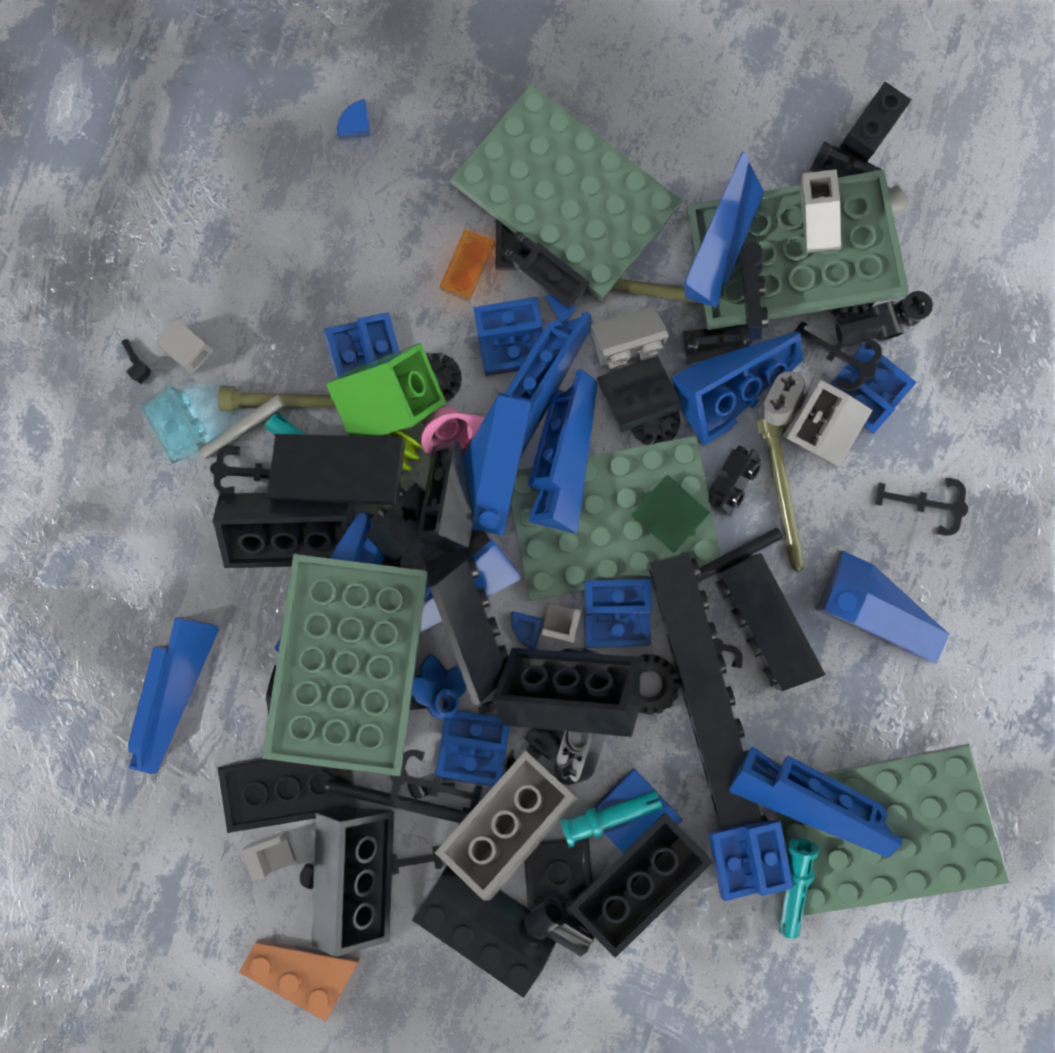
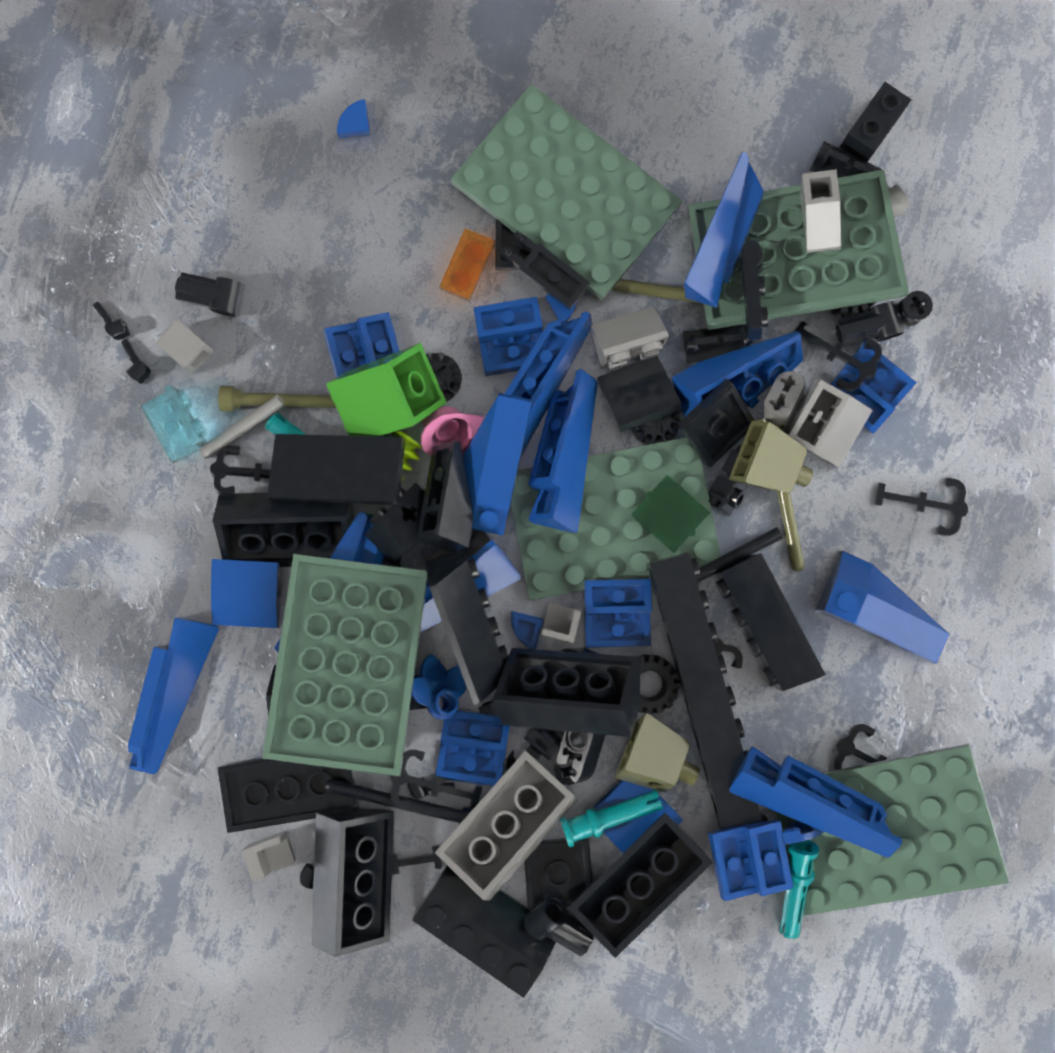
nougat wing [239,940,360,1022] -> none
none -> black hand [92,302,130,341]
none -> black piece [175,272,245,317]
none -> blue slope [211,559,281,628]
none -> olive torso [614,713,700,792]
none -> black tile [678,379,755,468]
none -> torso [729,421,813,493]
none -> blue tile [782,821,824,844]
none -> black piece [833,724,887,770]

